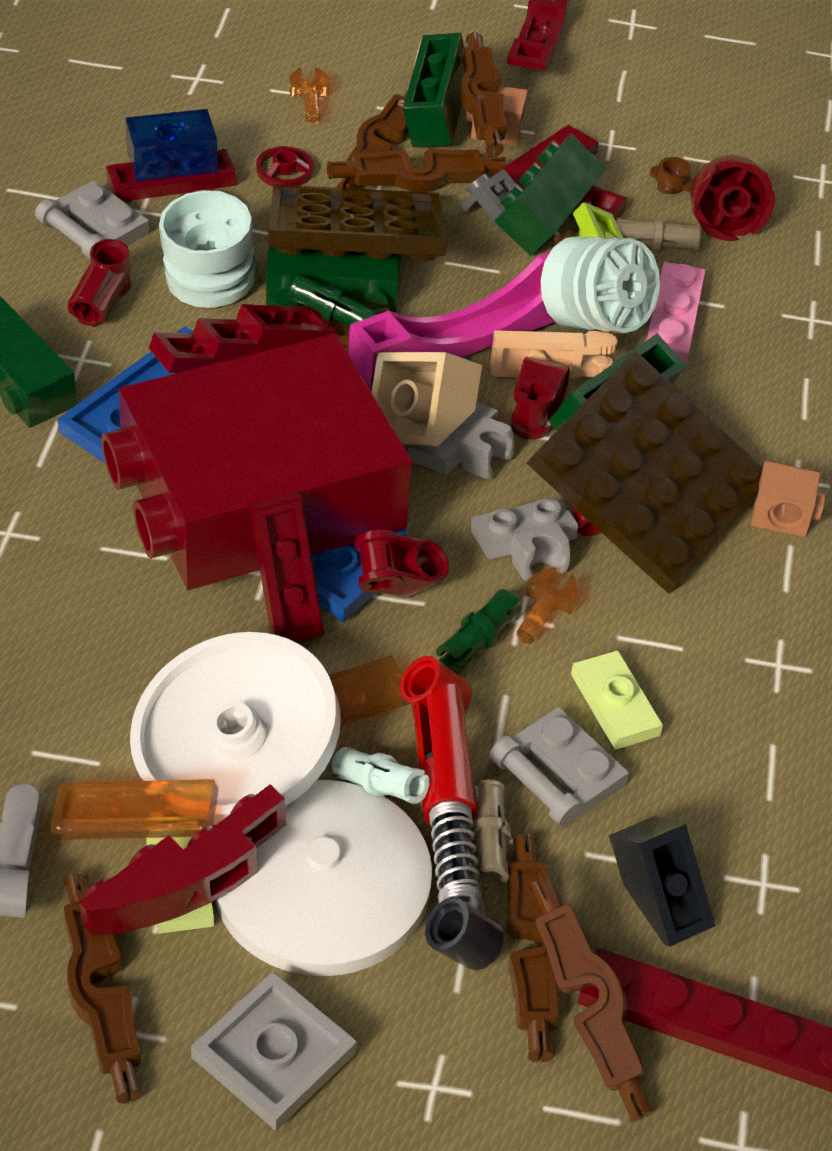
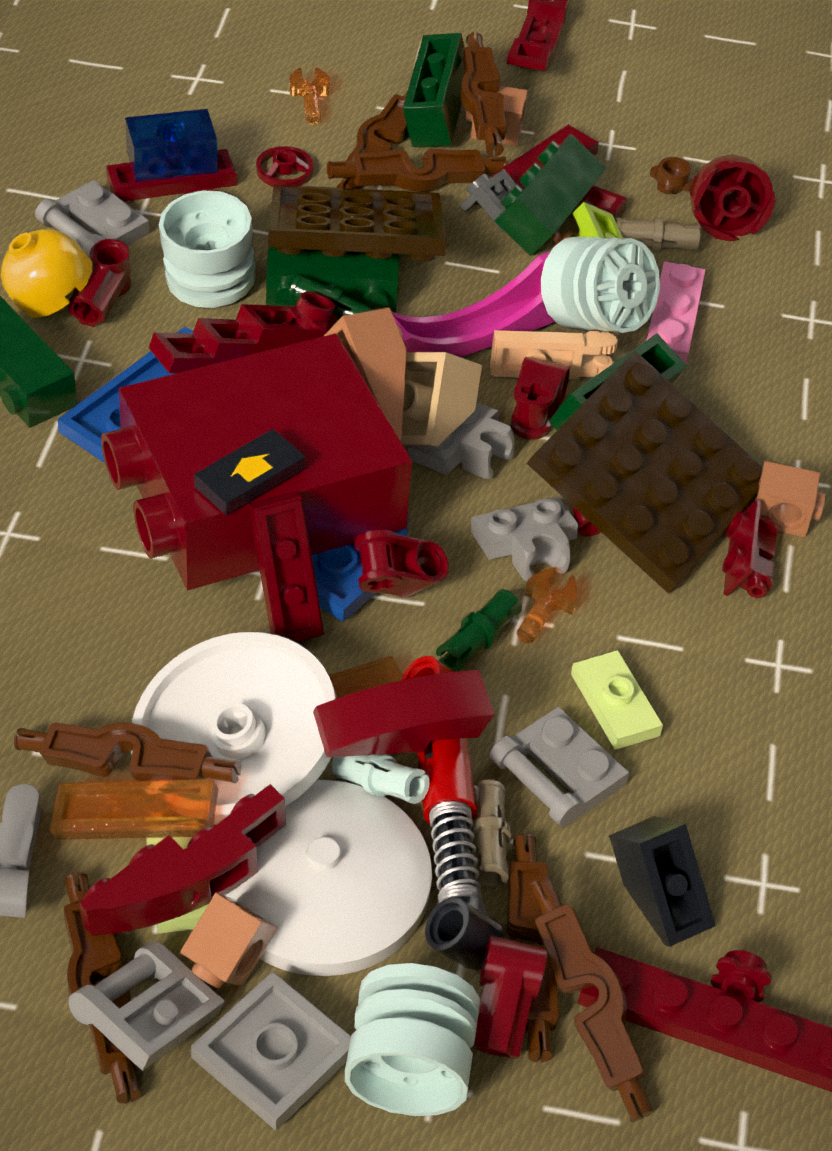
none -> yellow cylinder [1,229,92,318]
none -> reddish brown piece [14,723,241,788]
none -> light grey plate [68,941,225,1071]
none -> nougat brick [180,893,278,989]
none -> black tile [194,429,305,516]
none -> dark red plate [287,291,337,331]
none -> dark red slope [313,670,495,758]
none -> nougat slope [324,308,406,443]
none -> light aqua wheel [344,963,480,1116]
none -> dark red piece [471,935,547,1059]
none -> dark red plate [710,950,772,1002]
none -> dark red hinge [722,499,778,598]

